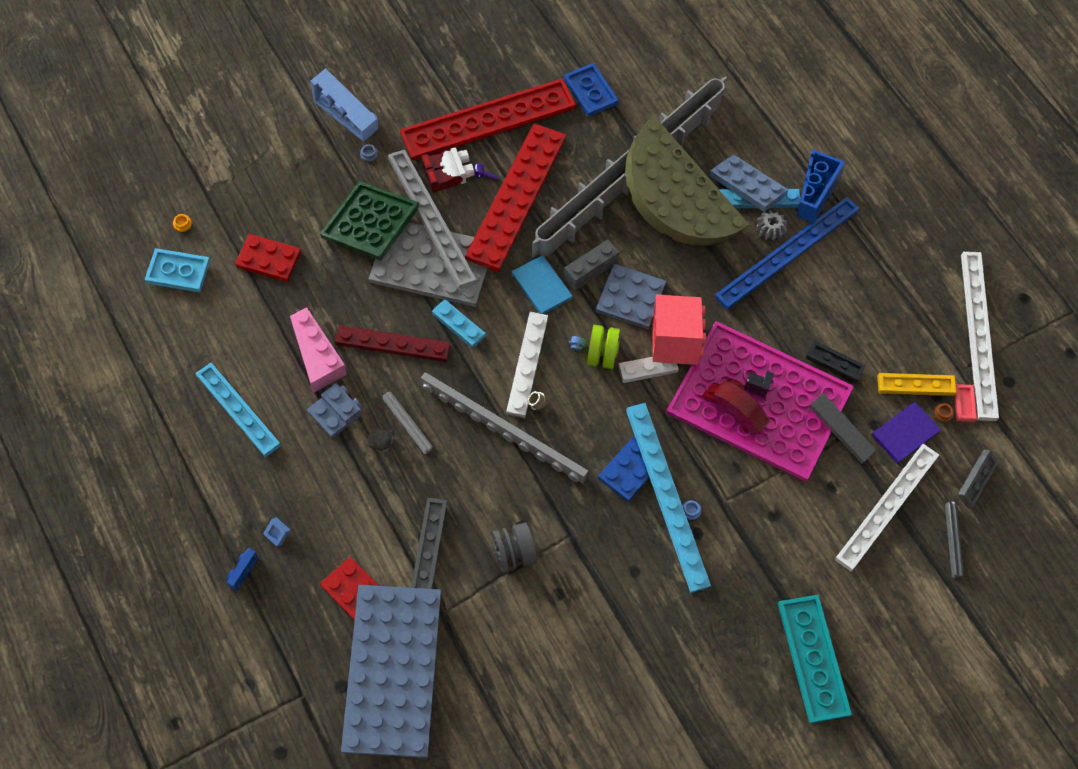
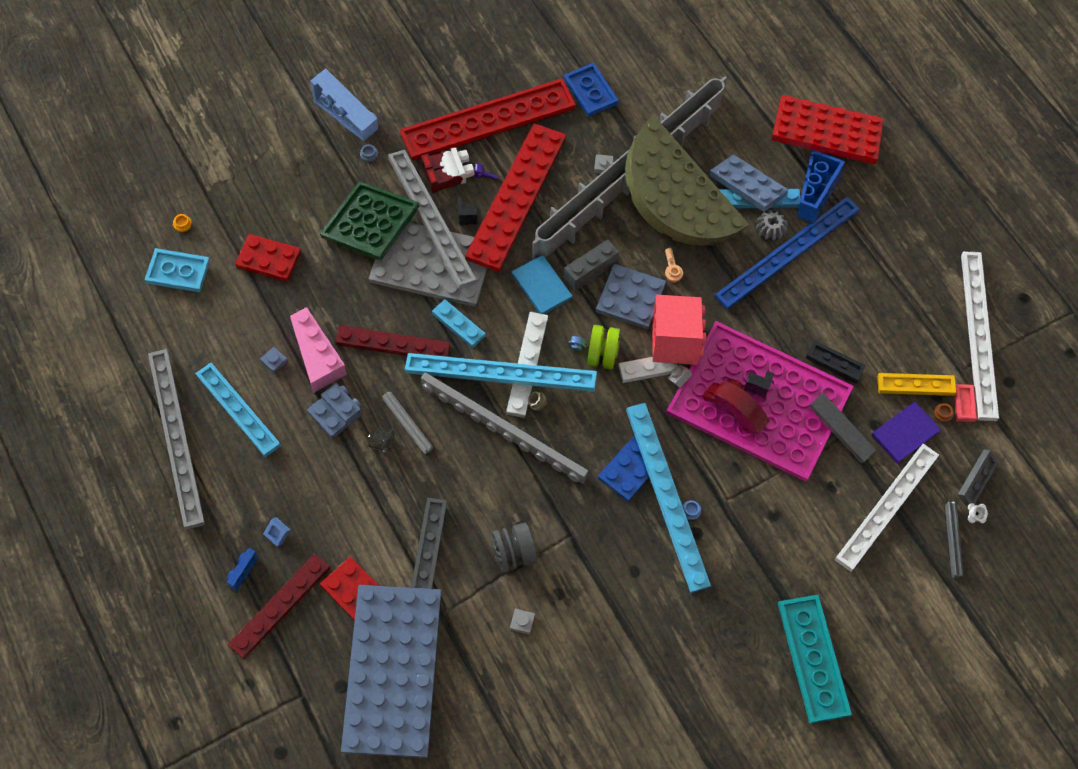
none -> light grey plate [148,349,205,530]
none -> dark red plate [228,554,330,659]
none -> sand blue plate [260,347,288,374]
none -> medium azure plate [404,353,597,392]
none -> black panel [458,197,477,225]
none -> light grey plate [510,609,535,635]
none -> light grey plate [594,154,613,174]
none -> light nougat plate [665,248,683,283]
none -> light grey plate [668,364,693,388]
none -> red plate [771,95,883,165]
none -> white plate [968,503,988,523]

